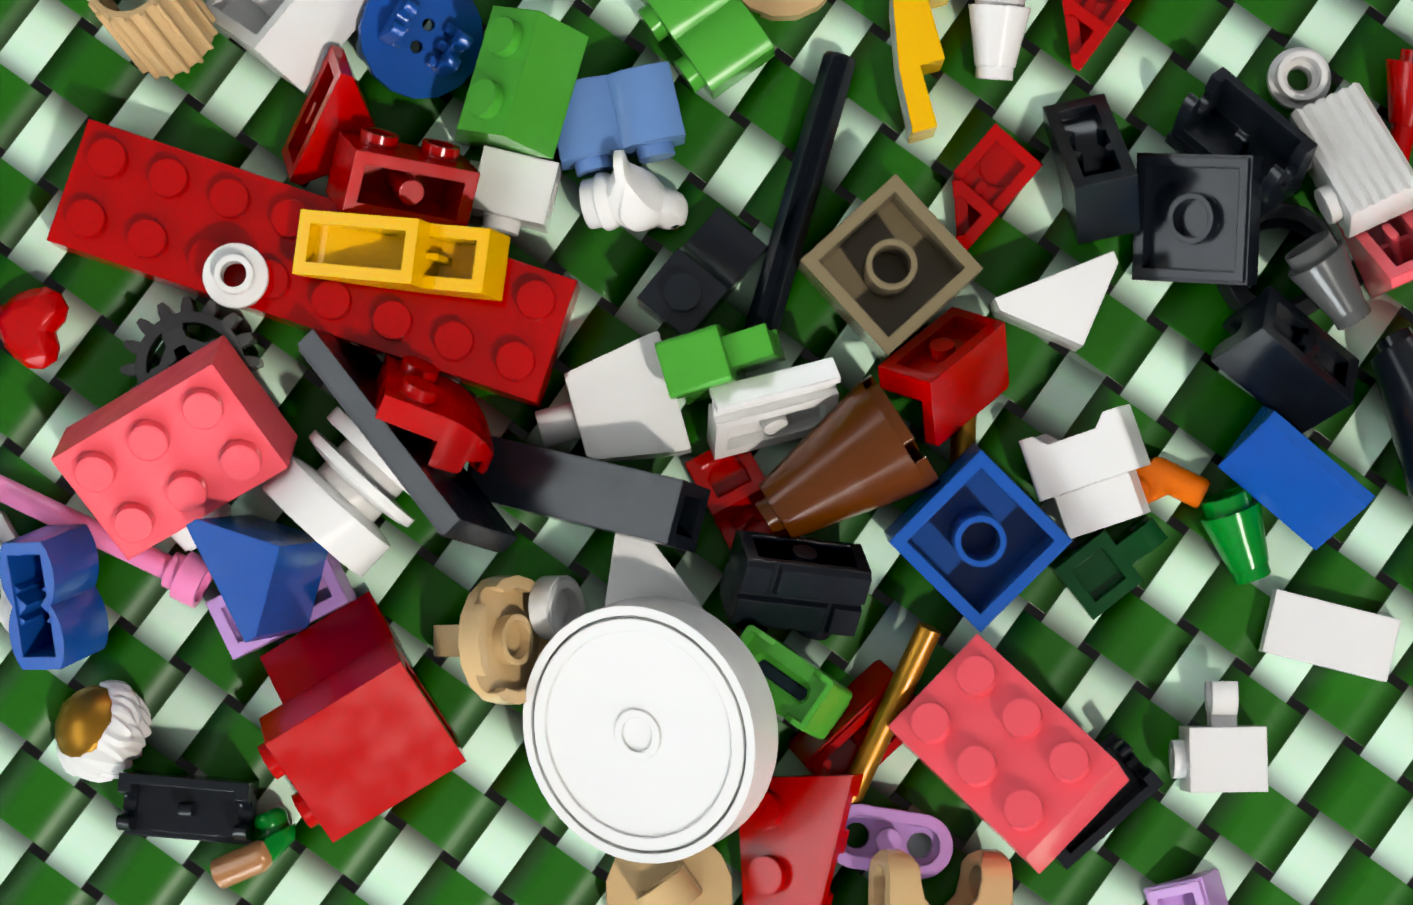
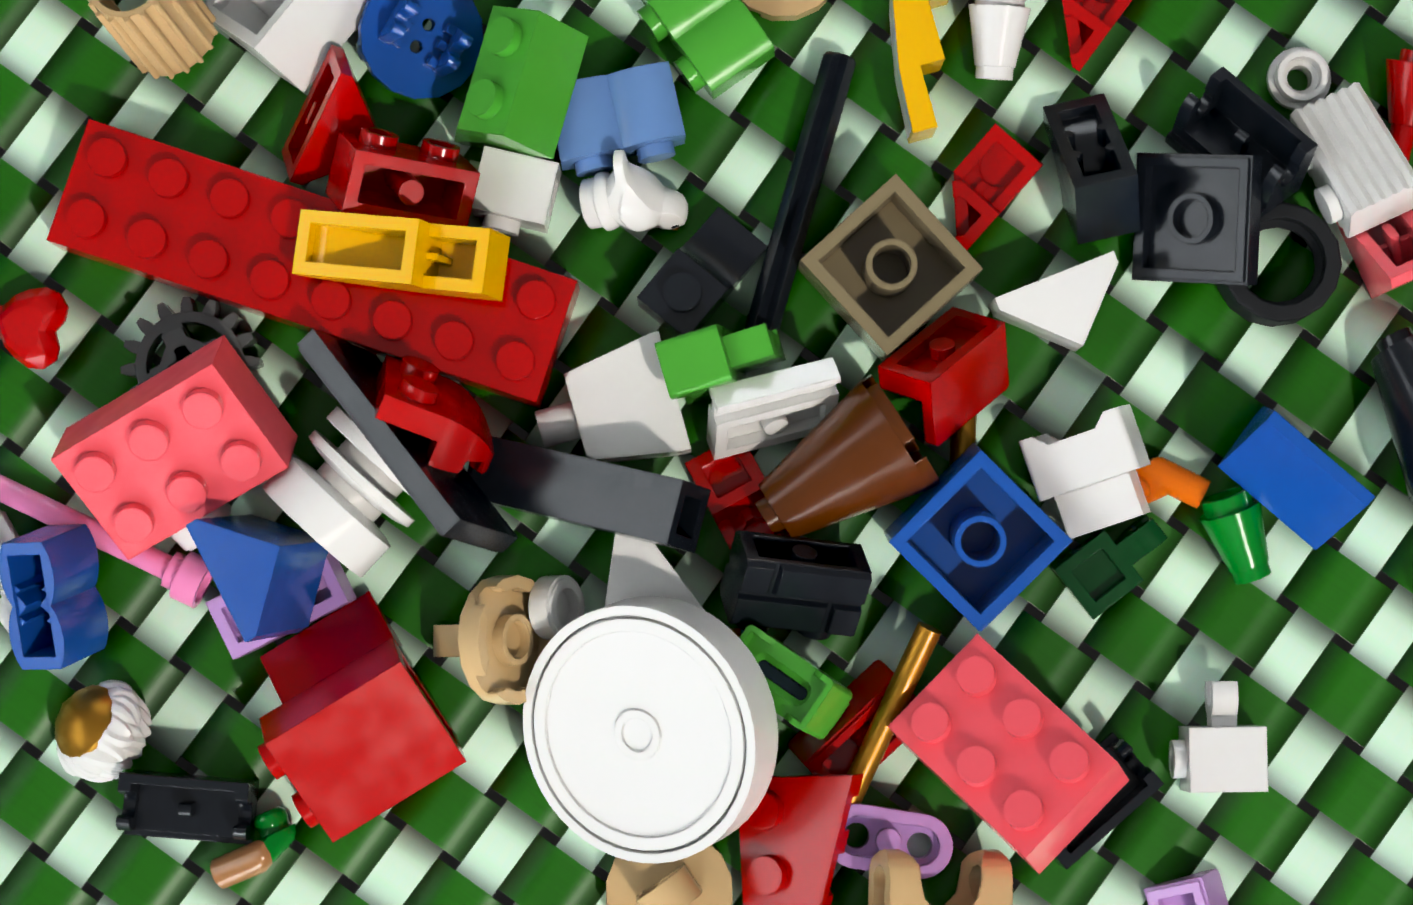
white plate [203,243,269,309] -> none
black hinge [1211,285,1359,434] -> none
white tile [1258,589,1401,682] -> none
dark grey cone [1284,230,1371,330] -> none

